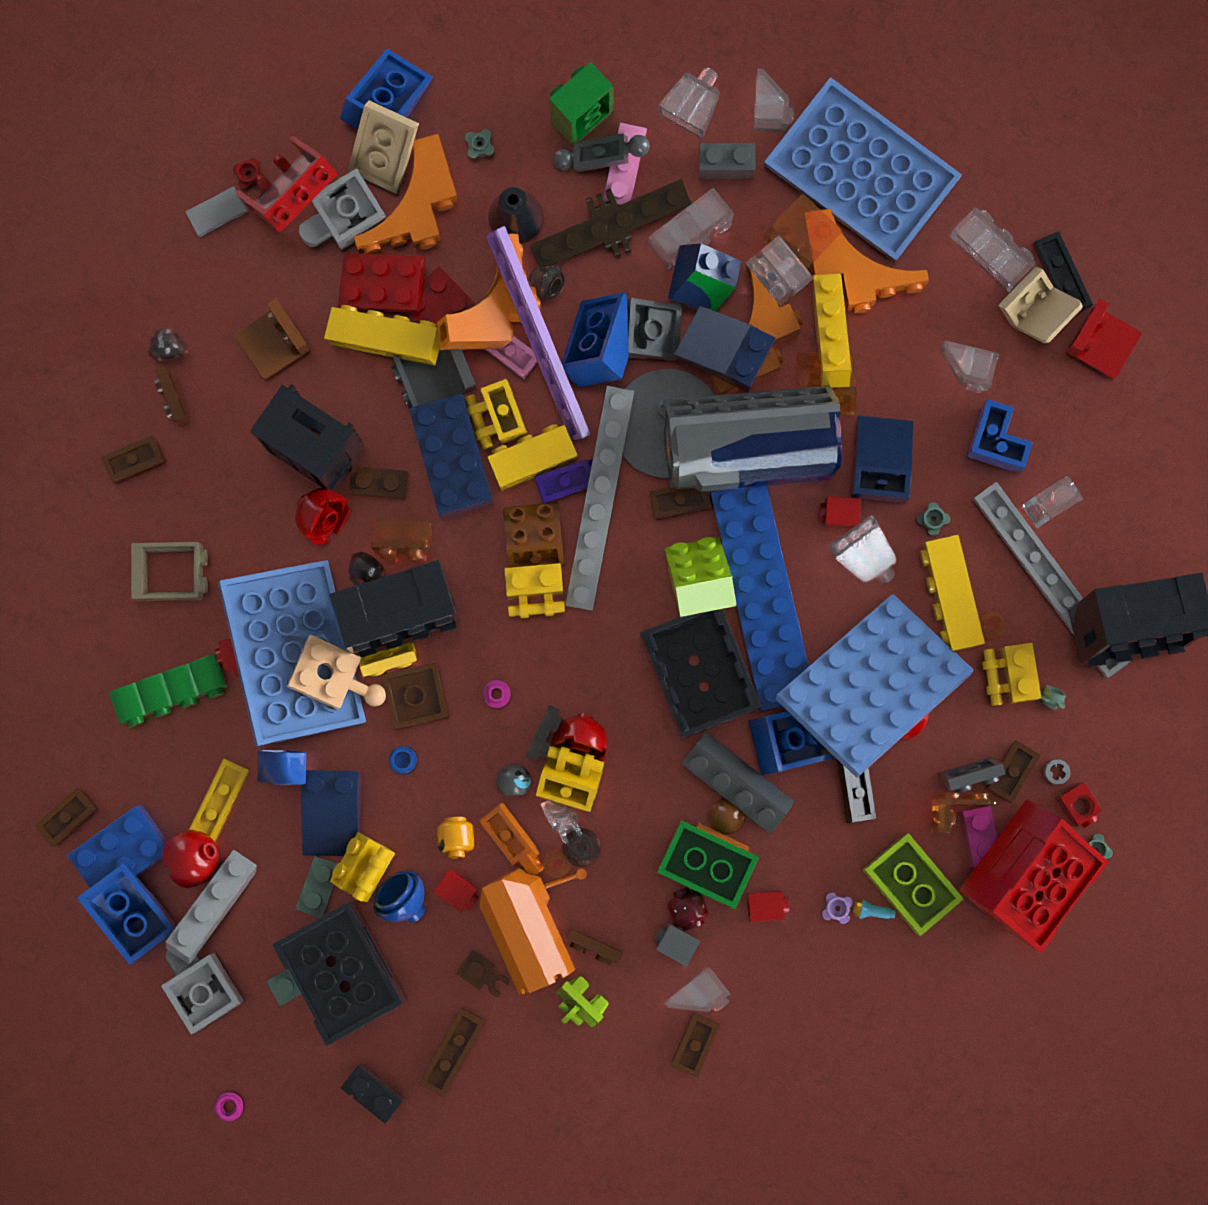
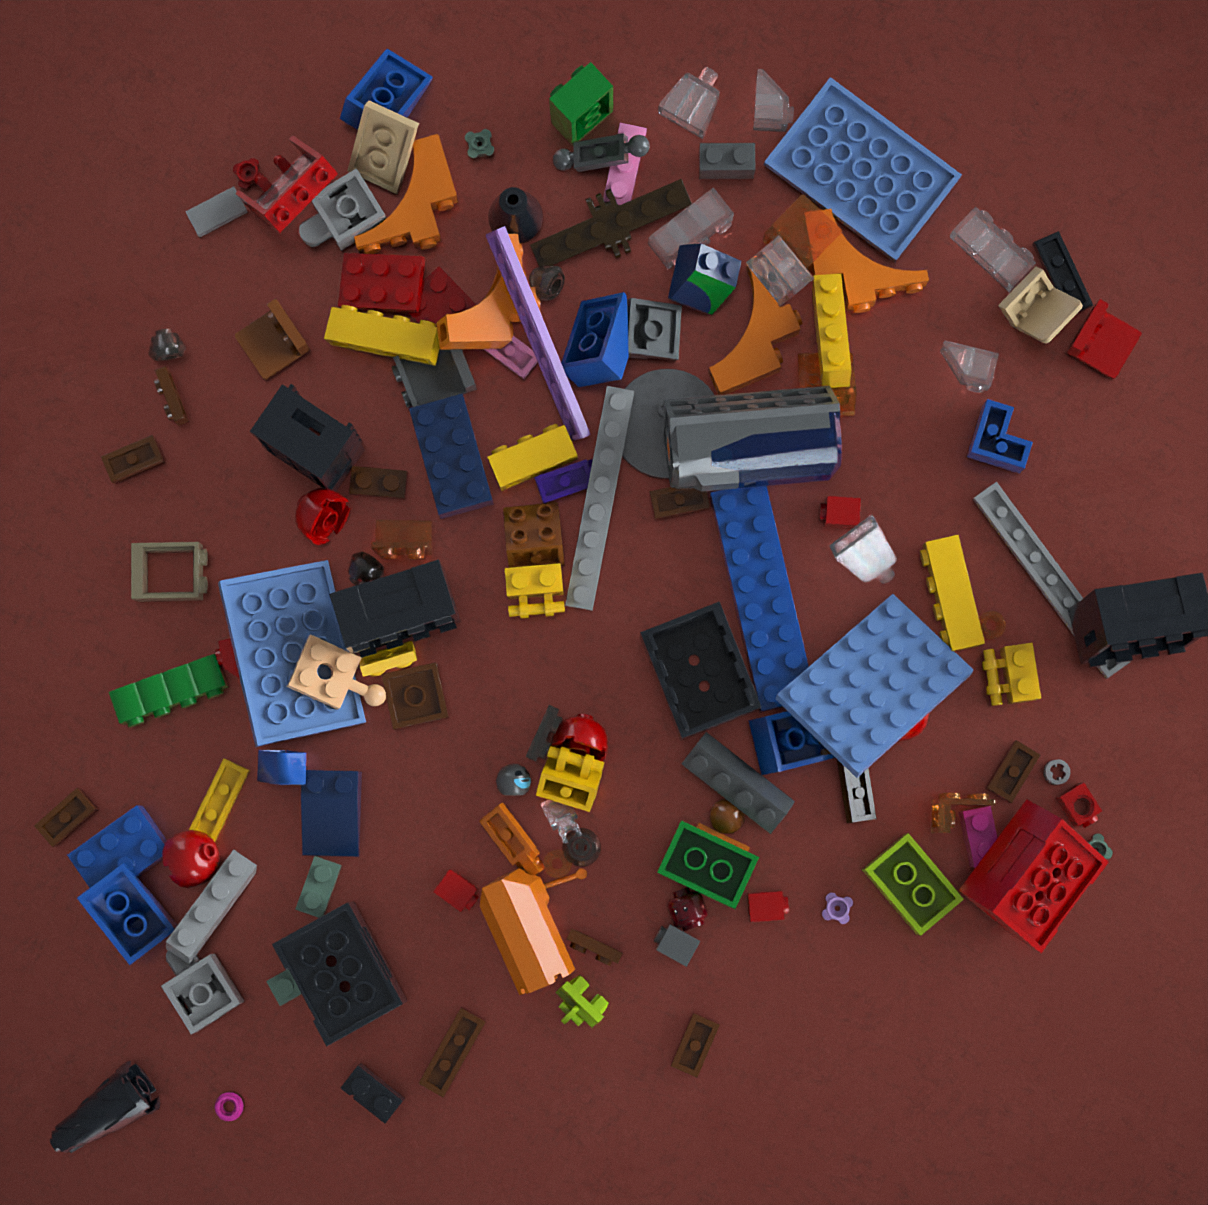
yellow brick [330,832,395,902] -> none
blue piece [373,870,426,923] -> none
blue plate [389,746,417,774] -> none
light orange head [437,817,474,859] -> none
reddish brown plate [456,950,509,997] -> none
yellow brick [464,379,528,450] -> none
dark pink plate [483,680,511,708] -> none
clear slope [664,966,731,1012] -> none
lime brick [665,537,736,617] -> none
dark blue slope [674,306,776,393] -> none
dark blue slope [850,415,913,503] -> none
medium azure piece [852,899,896,919] -> none
sand green plate [917,502,950,536] -> none
dark grey plate [938,757,1005,793] -> none
clear torso [1022,475,1083,529] -> none
sand green plate [1040,685,1066,710] -> none
none -> black cone [50,1061,160,1153]

